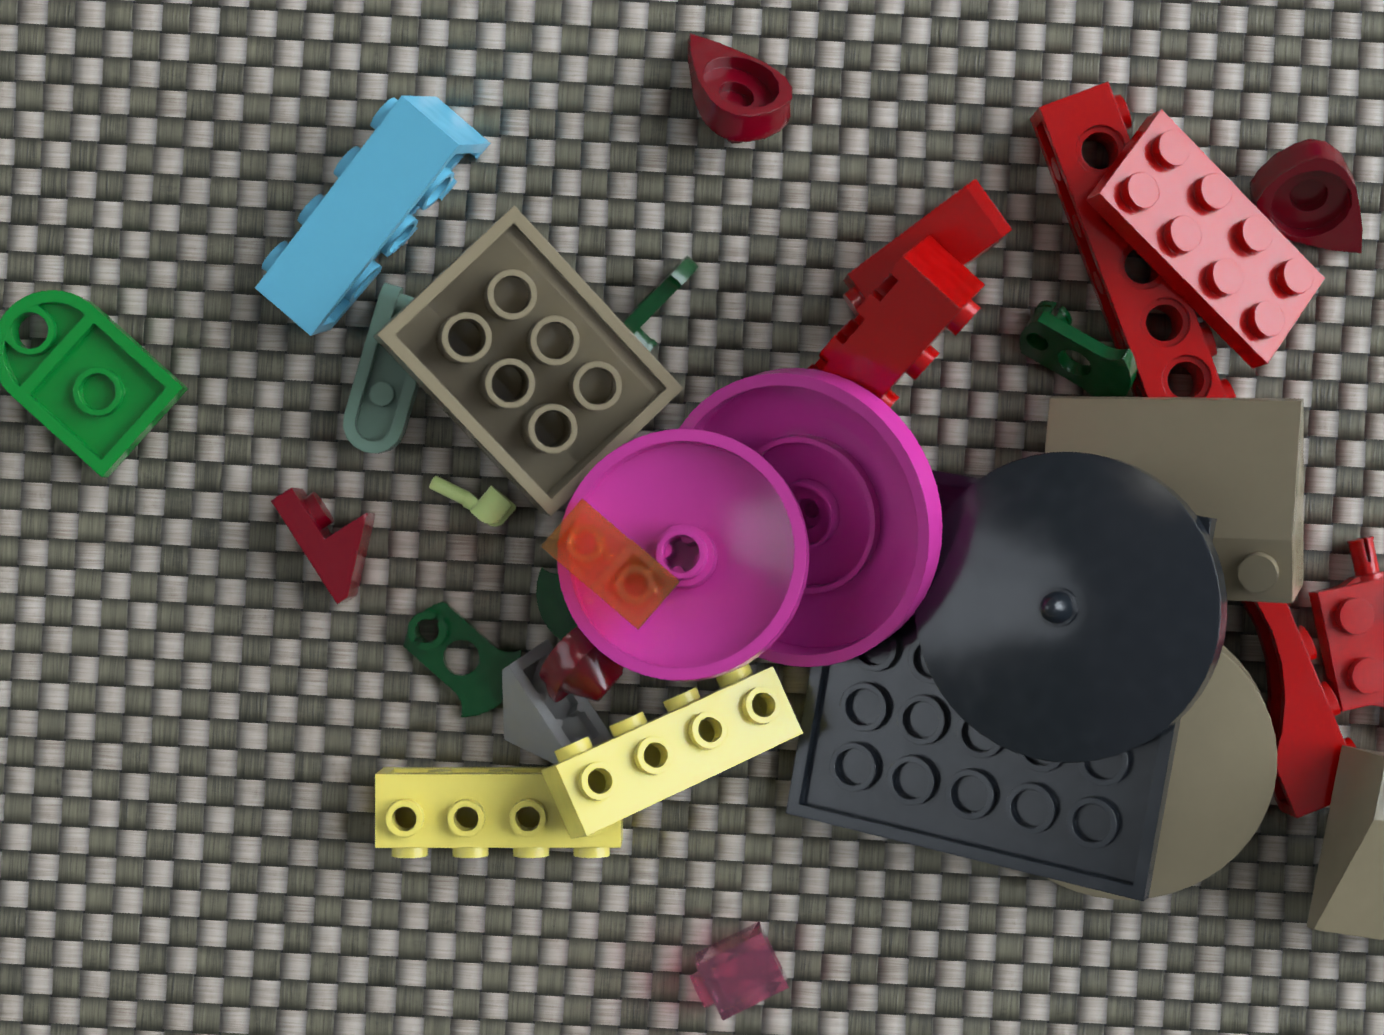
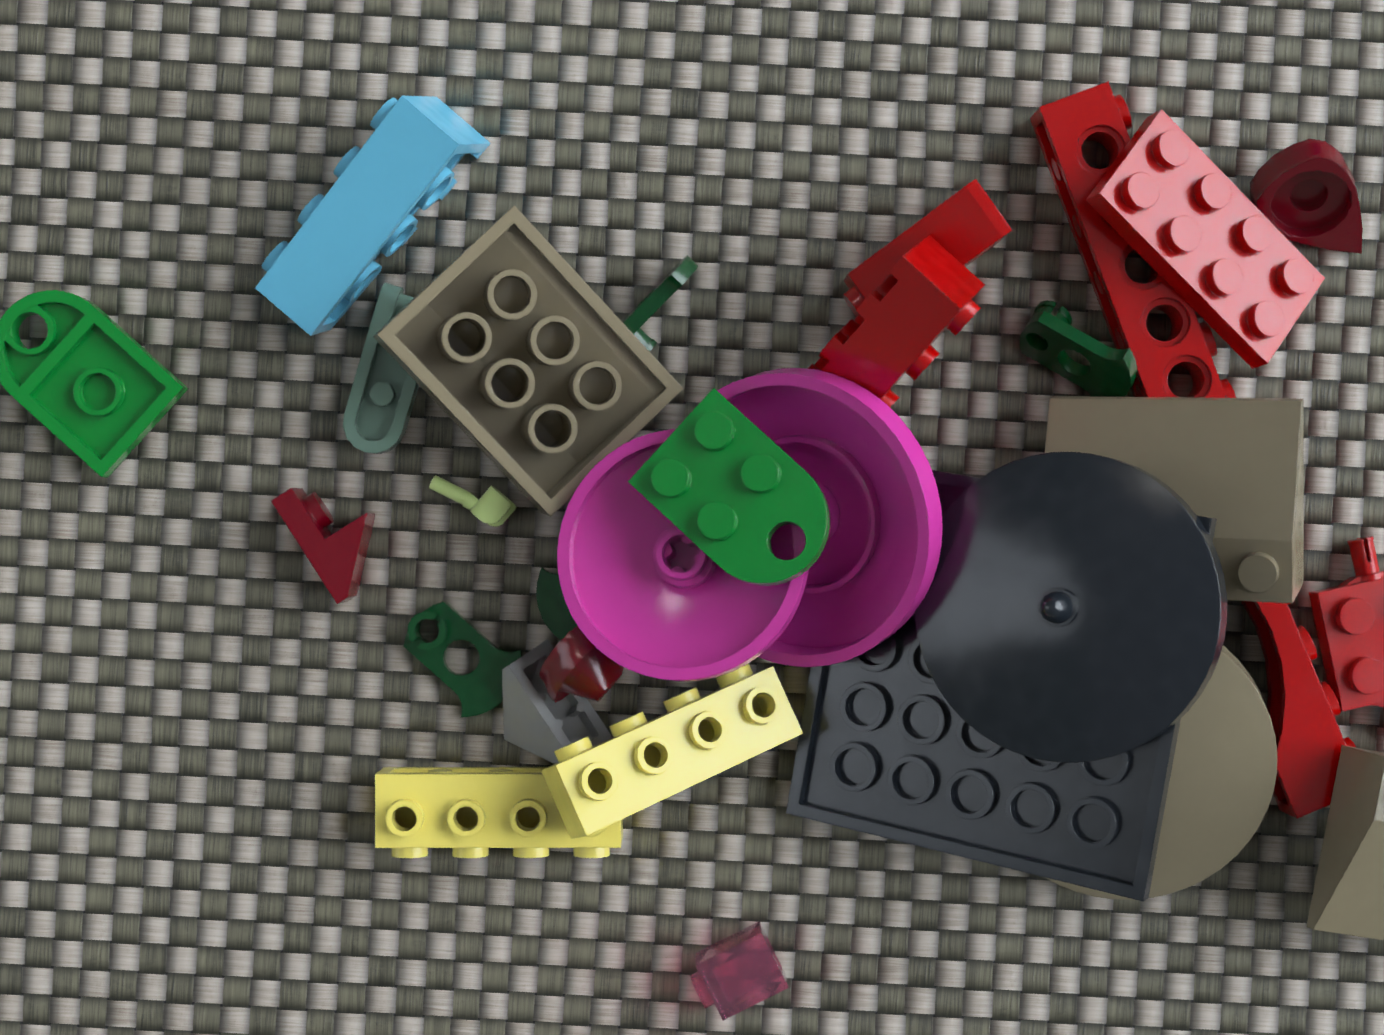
clear orange slope [540,499,680,630] -> none
dark red piece [688,33,792,144] -> none
none -> green plate [628,388,830,586]

